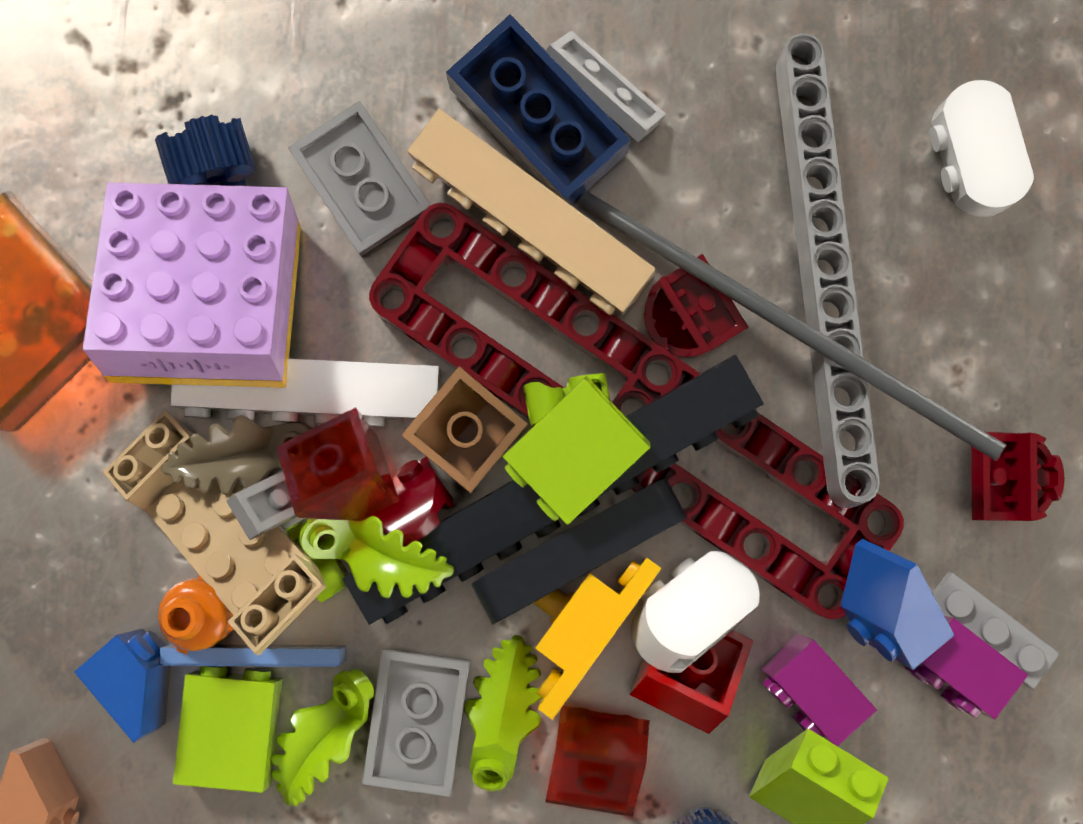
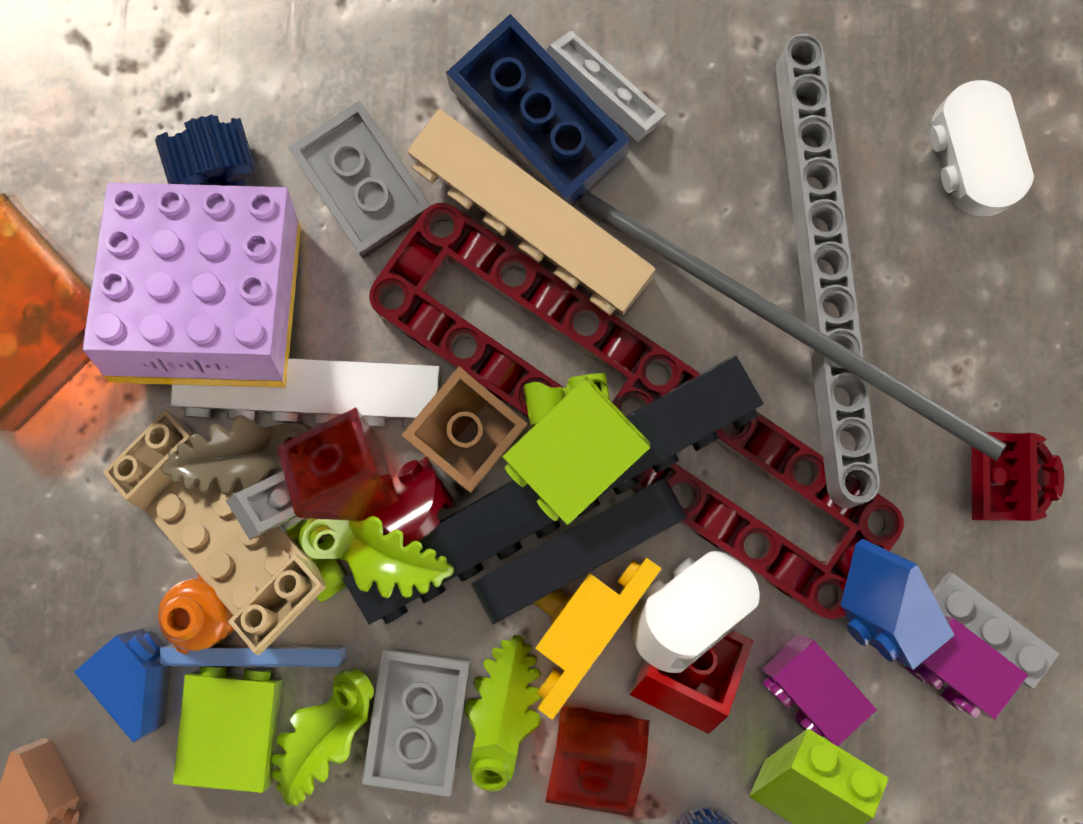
dark red slope [644,253,749,357] -> none

